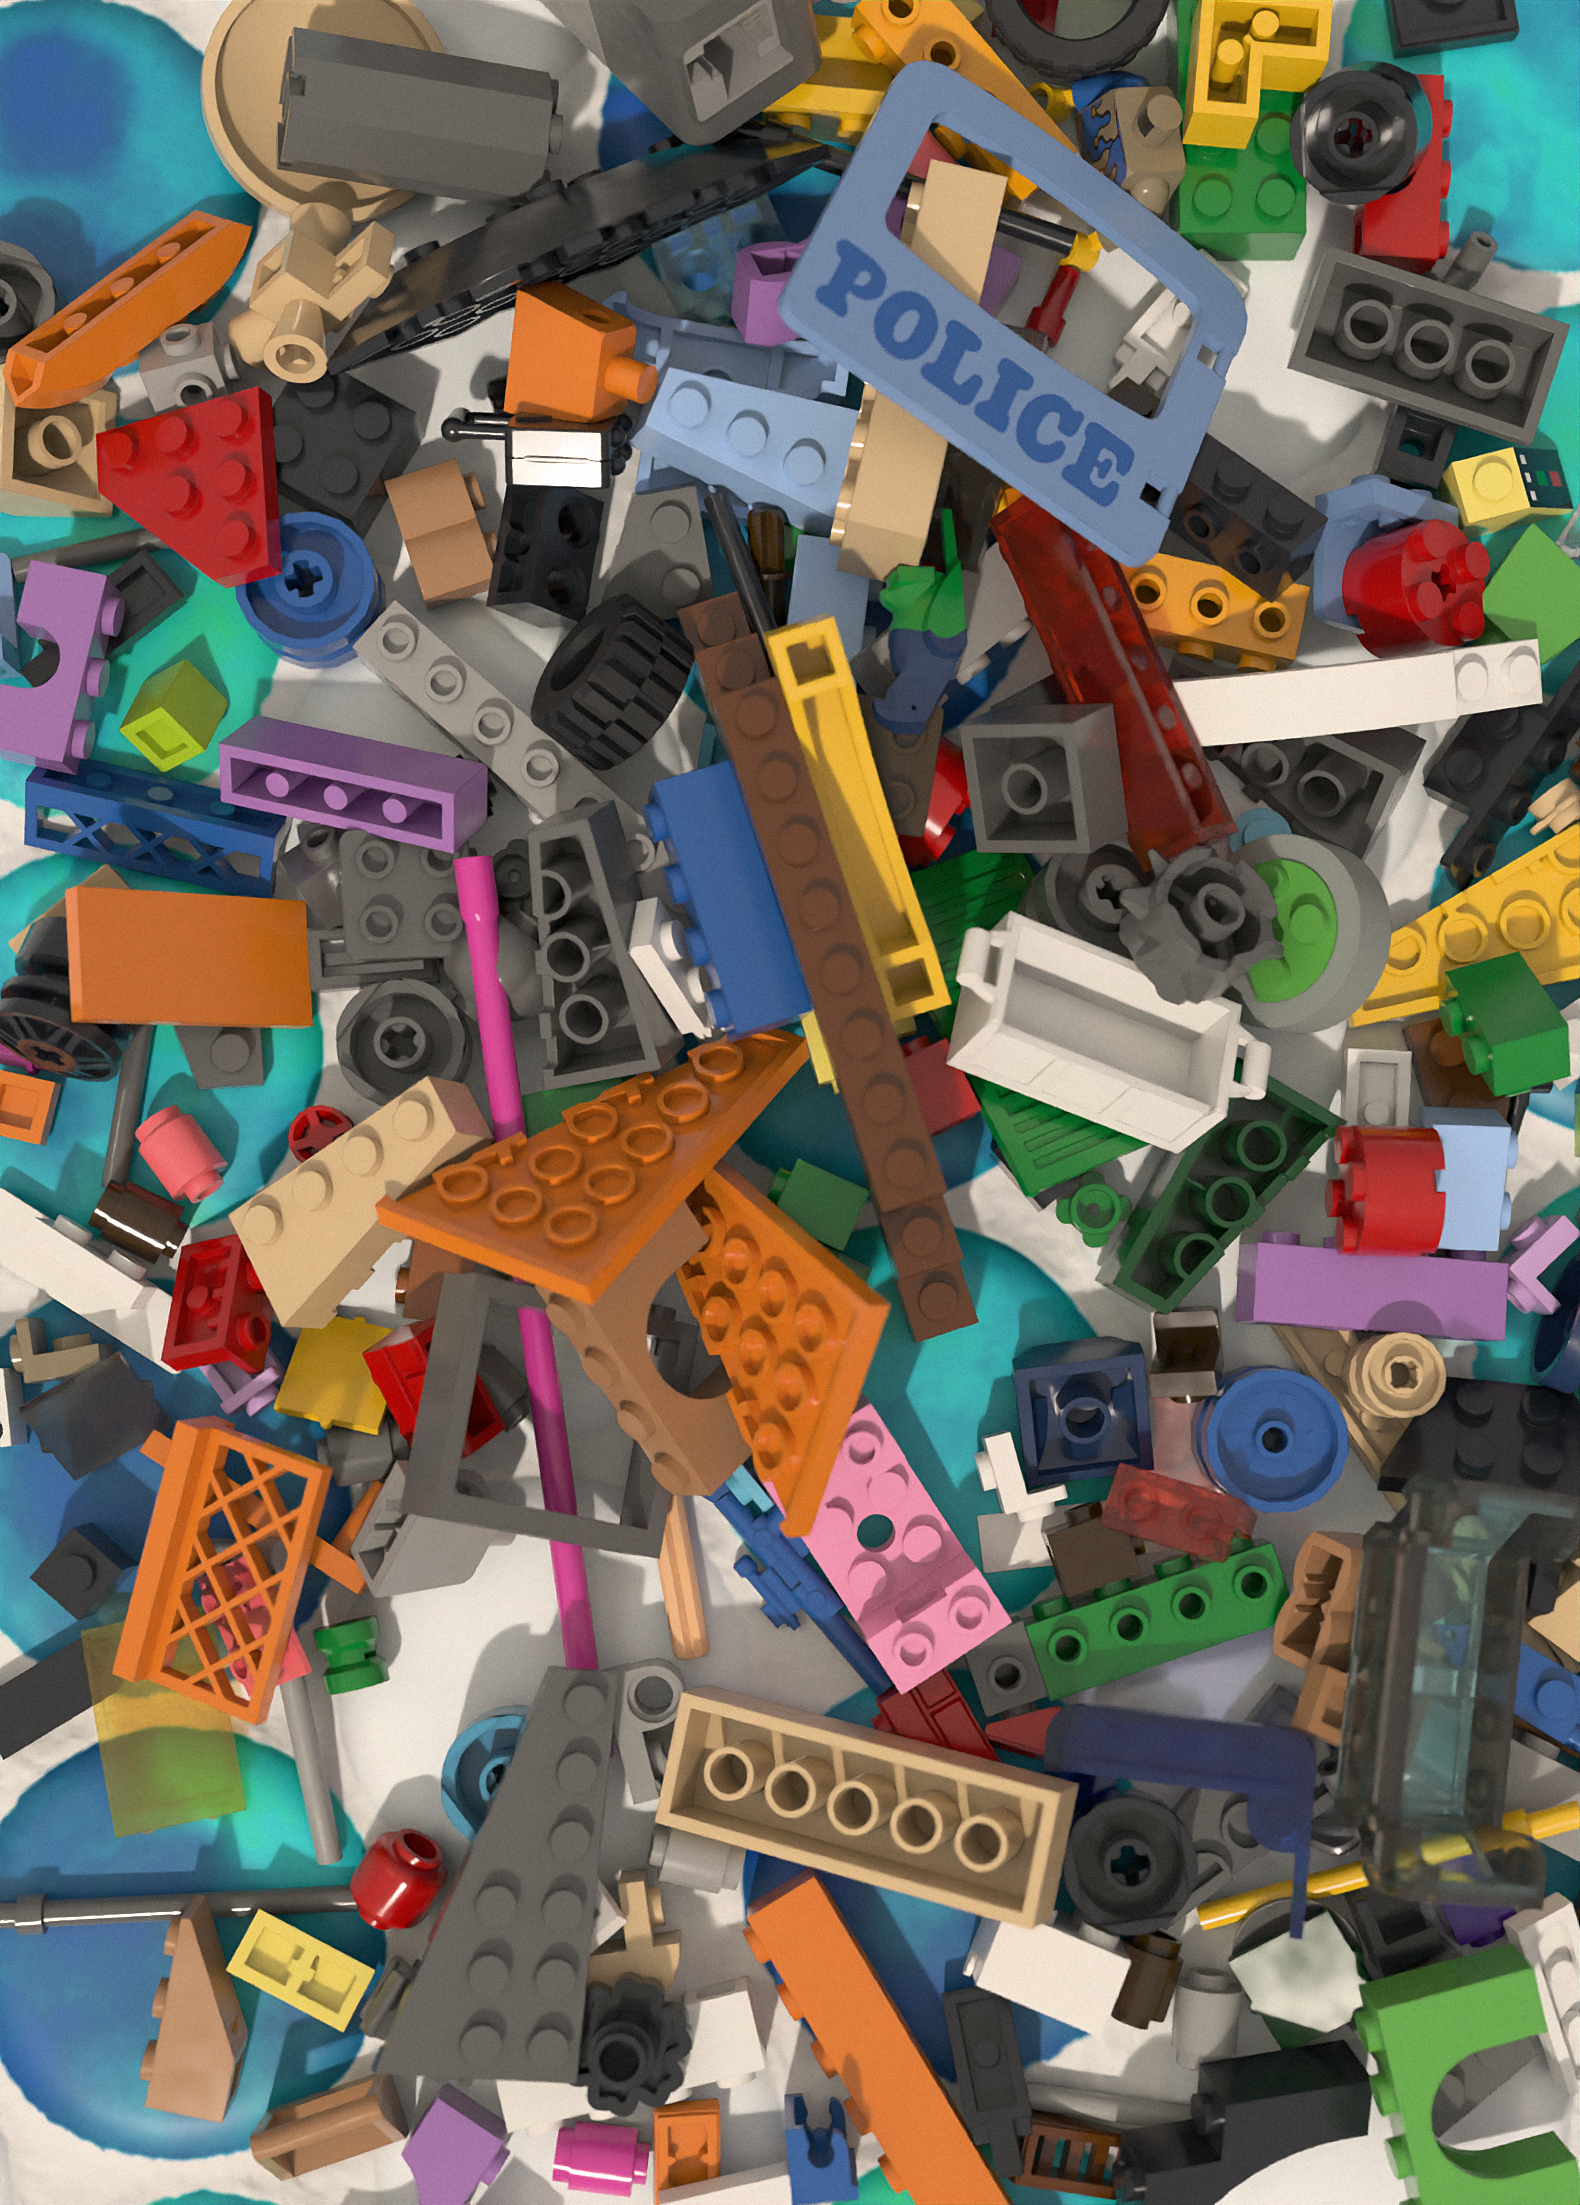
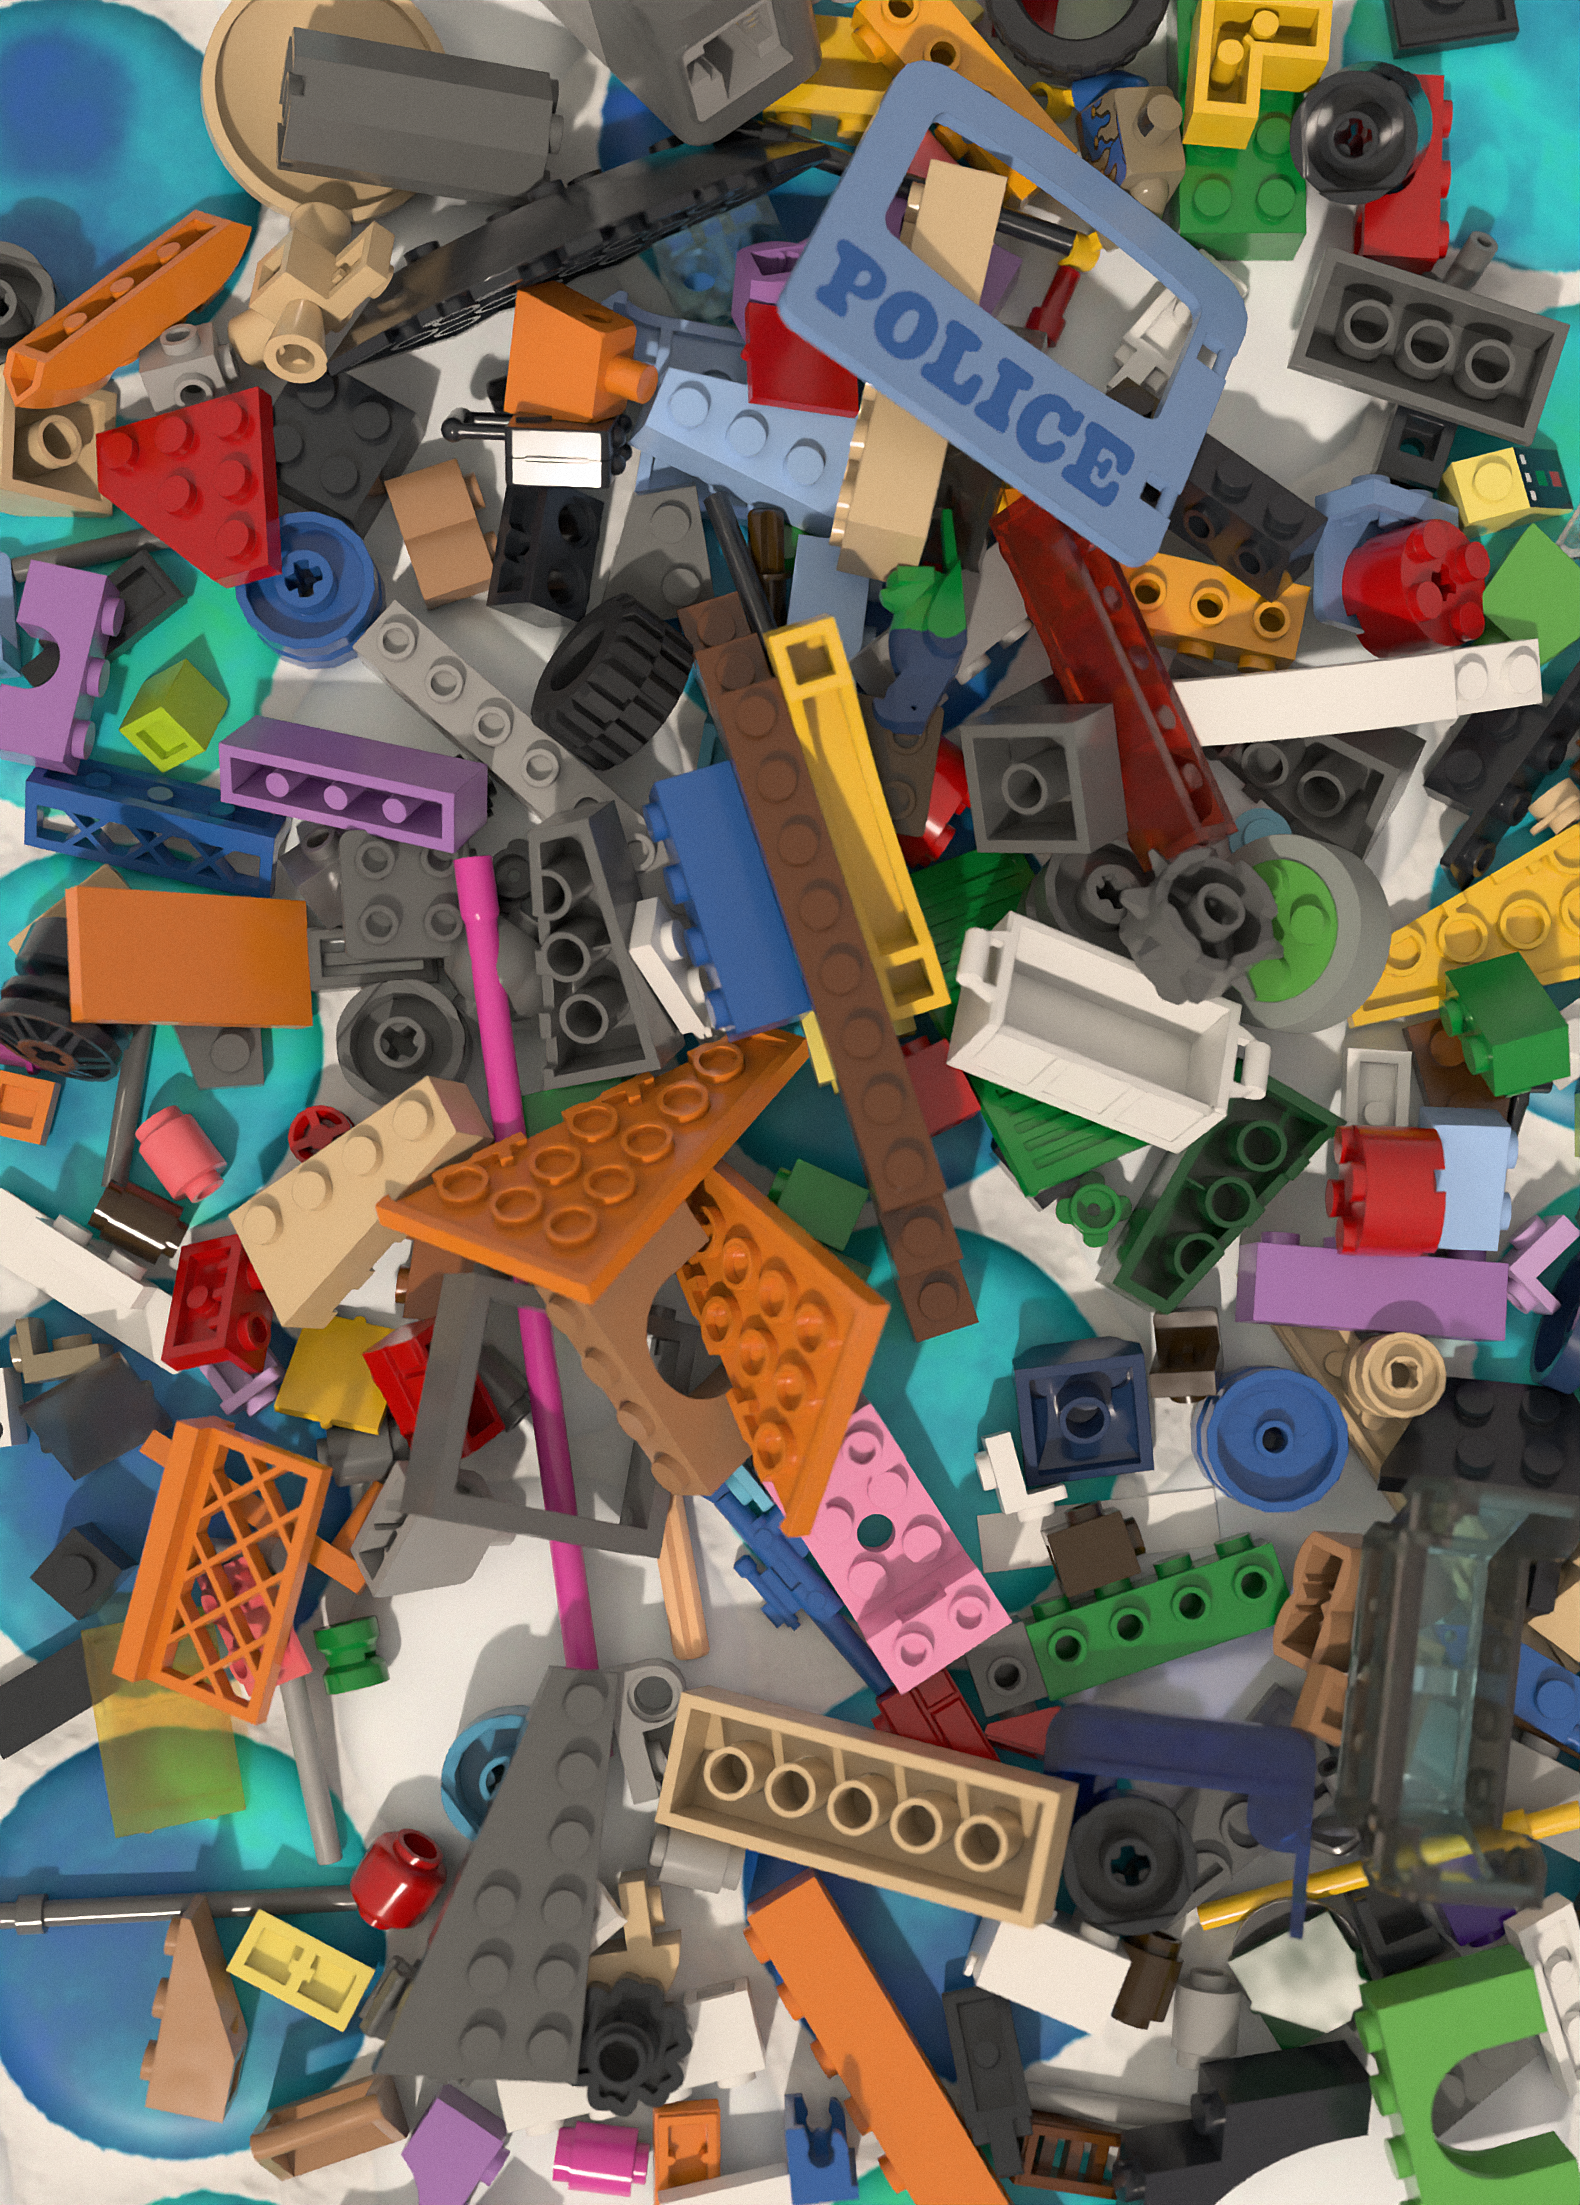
clear red bracket [1101,1462,1258,1564] -> none
none -> red piece [740,302,859,419]

